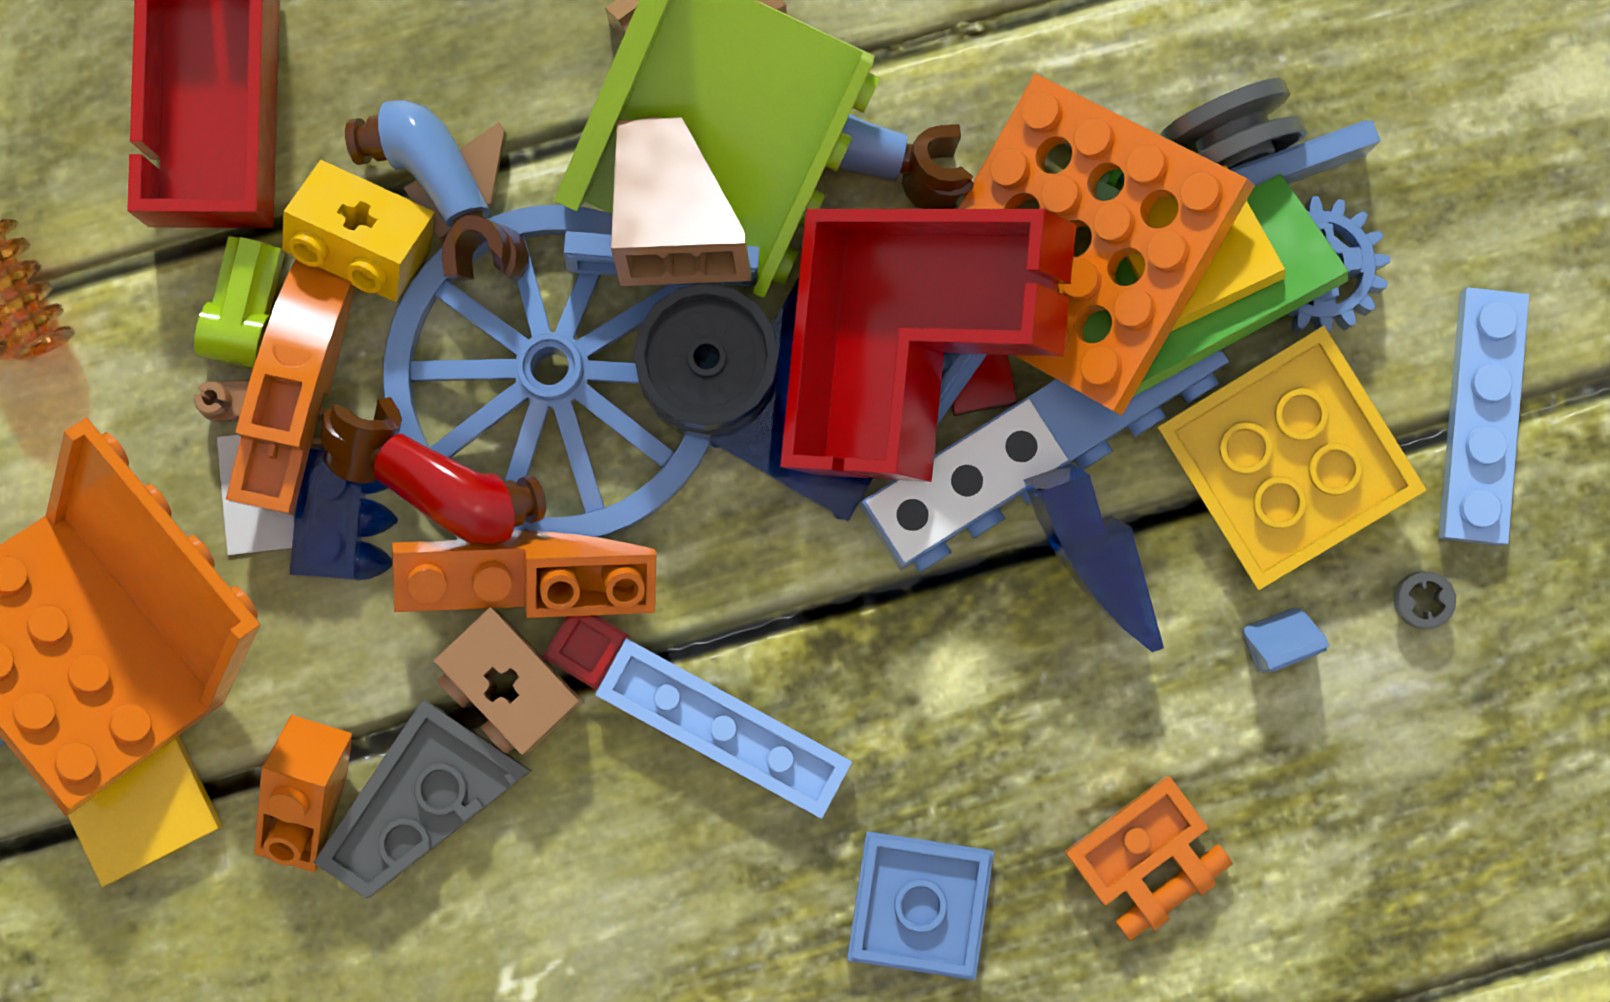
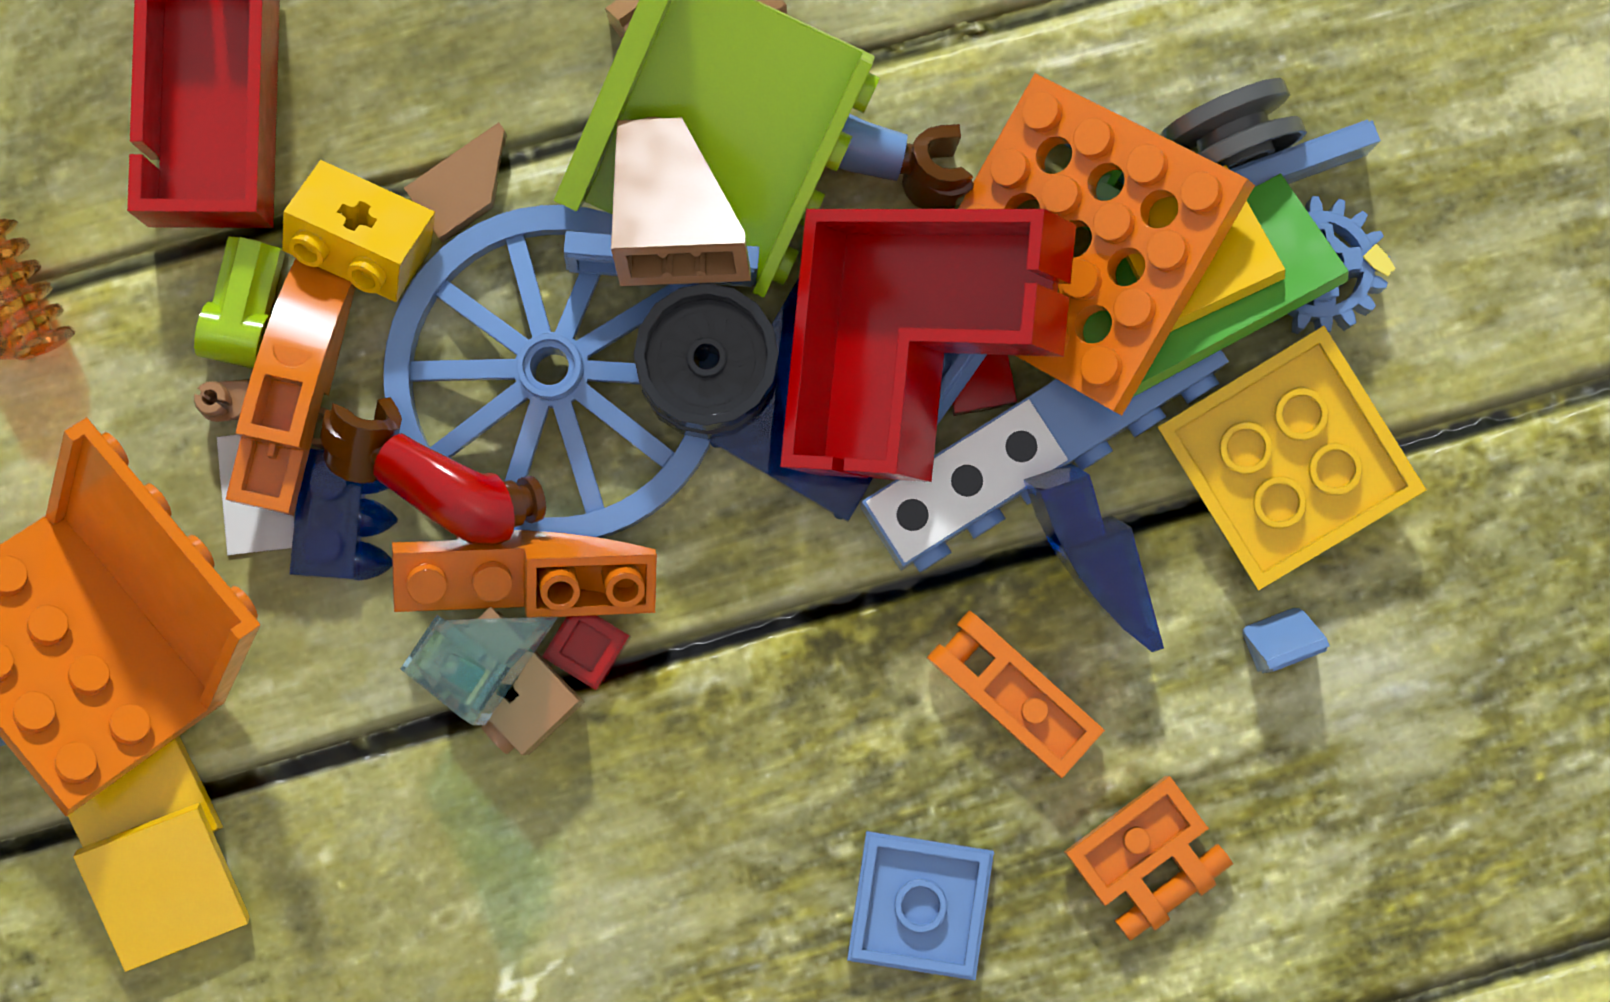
orange slope [254,715,353,873] -> none
dark grey wing [313,700,532,899] -> none
piece [345,100,529,281] -> none
light blue plate [595,638,852,819] -> none
dark grey bush [1394,572,1456,629] -> none
light blue plate [1438,287,1530,546] -> none
none -> yellow tile [73,802,250,972]
none -> clear light blue slope [400,615,558,725]
none -> orange plate [926,610,1105,778]
none -> light yellow piece [1363,244,1396,277]

